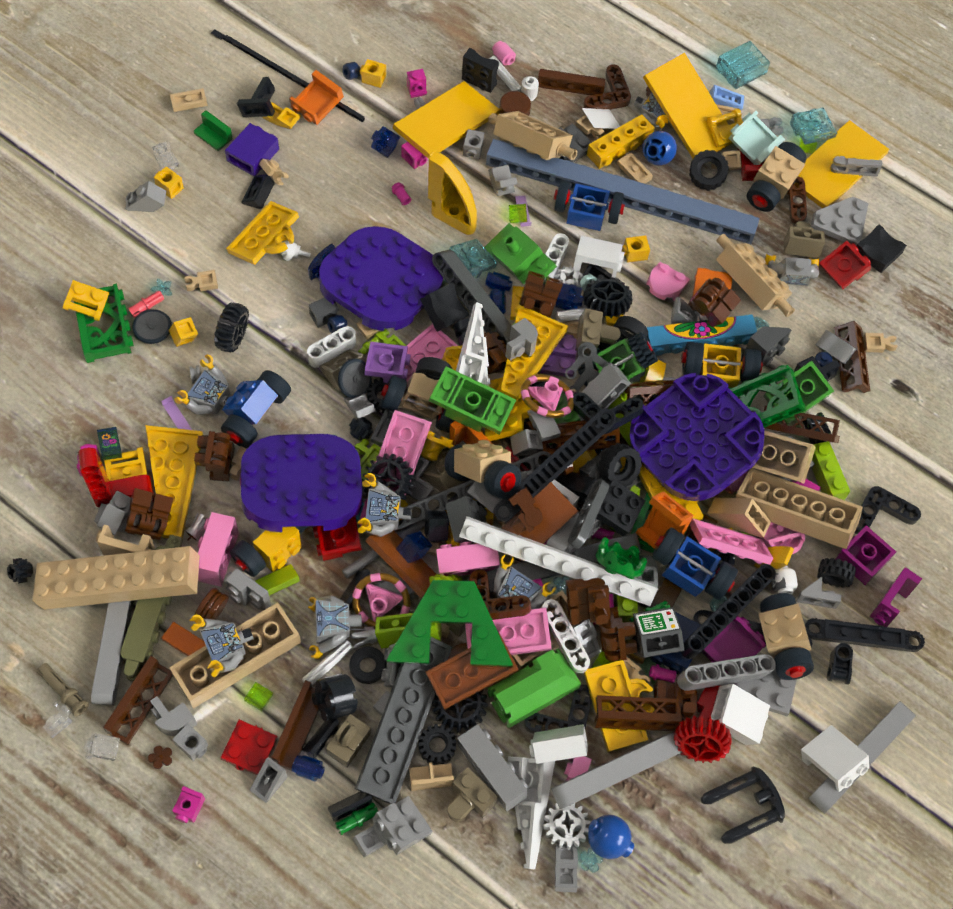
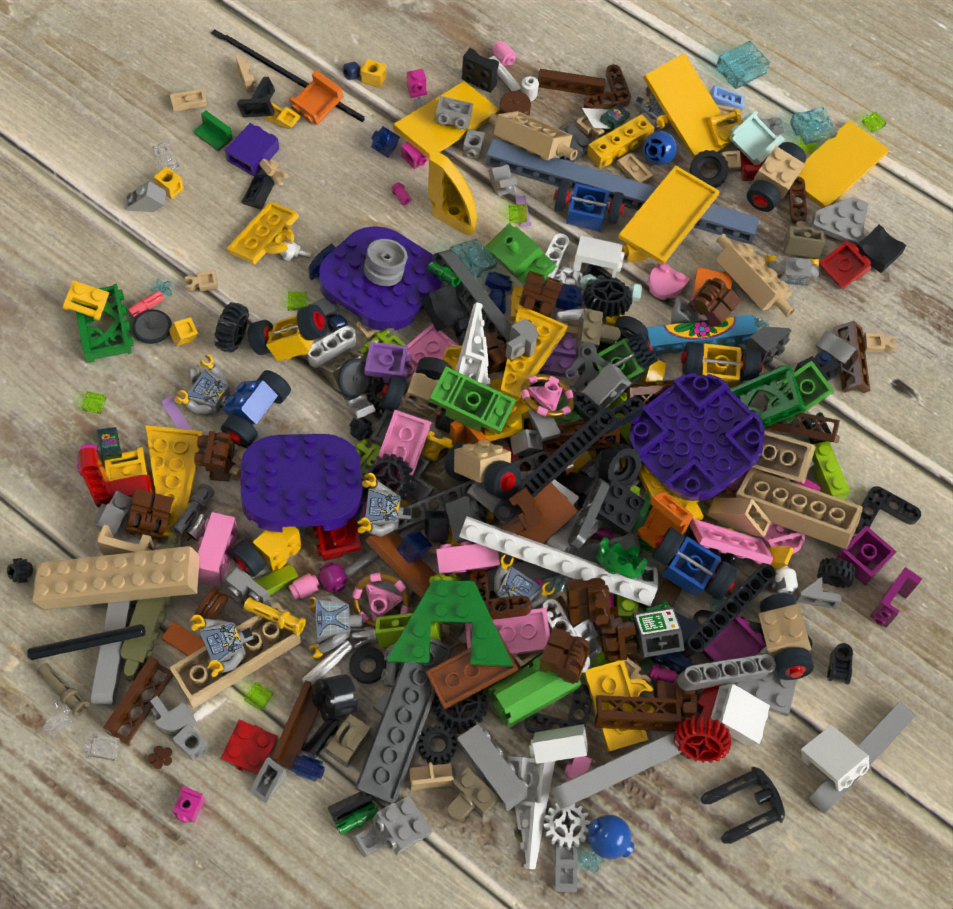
black slope [340,569,370,610] -> none
black plate [805,618,925,652] -> none
light grey hinge [830,156,882,177] -> none
none -> black axle [27,624,146,660]
none -> clear neon green tile [81,391,107,414]
none -> dark grey pin [170,484,215,536]
none -> tan plate [236,55,255,93]
none -> yellow pin [244,597,306,636]
none -> brick [247,304,327,362]
none -> clear neon green tile [287,292,307,311]
none -> bright pink brick [288,573,320,600]
none -> magenta head [318,562,348,593]
none -> light grey wheel [363,239,408,286]
none -> green pin [428,261,461,287]
none -> light grey plate [434,96,473,129]
none -> reddish brown hips [539,627,590,684]
none -> clear green tile [599,105,631,129]
none -> yellow tile [618,165,720,265]
none -> light aqua tile [630,283,642,302]
none -> clear neon green tile [862,112,887,133]

